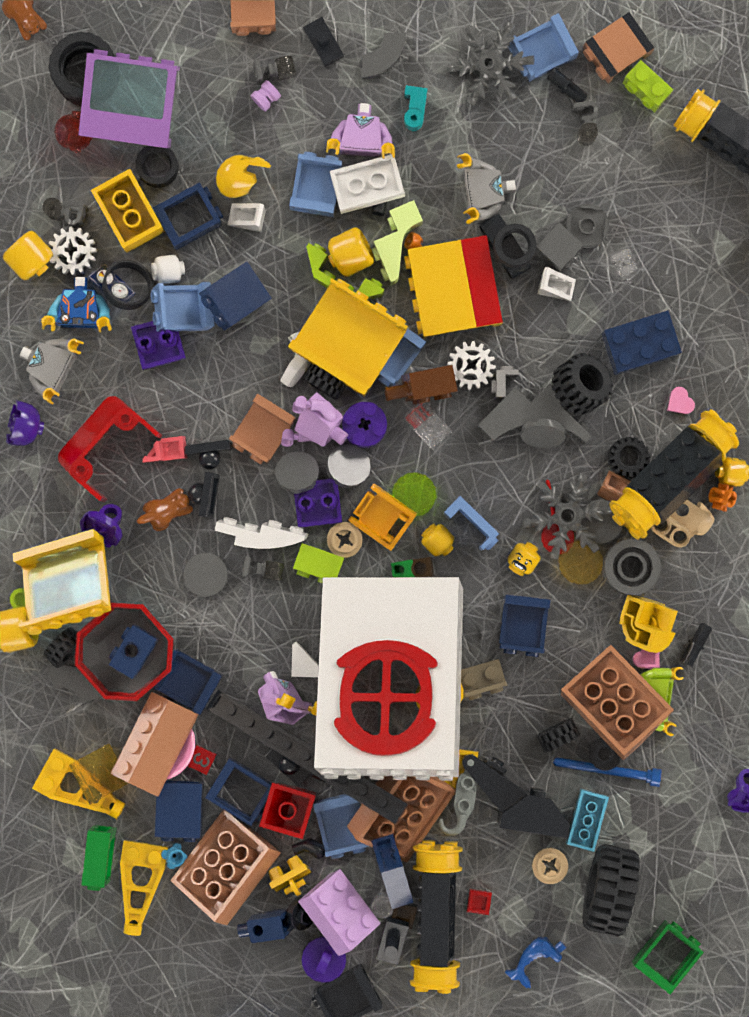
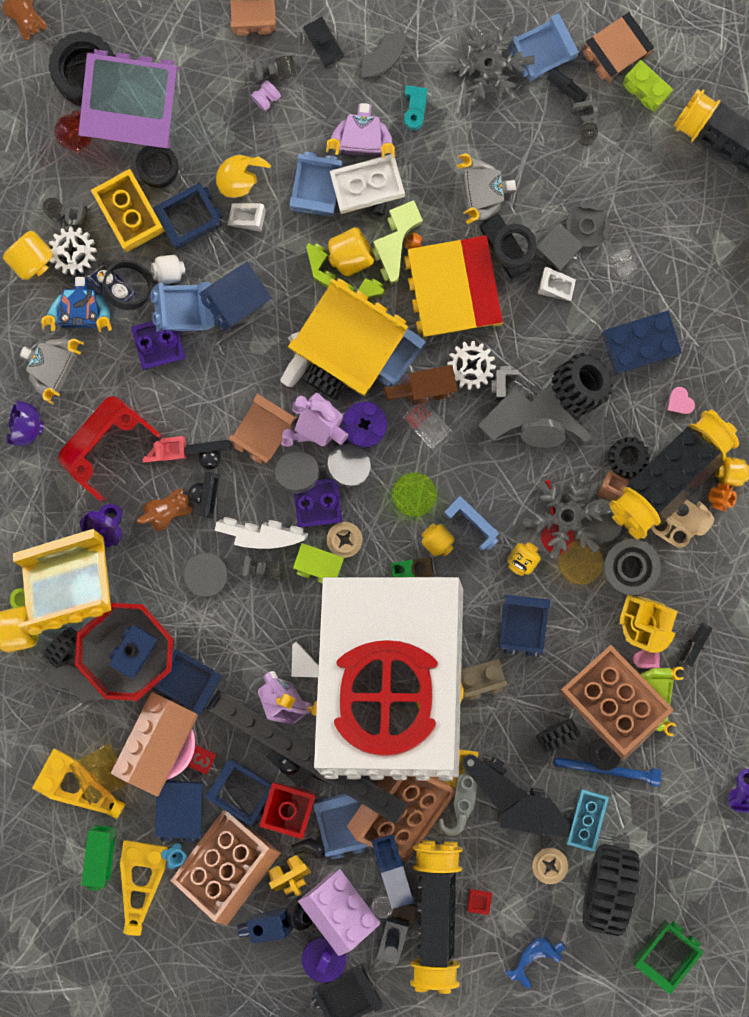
light orange container [348,484,417,551] -> none

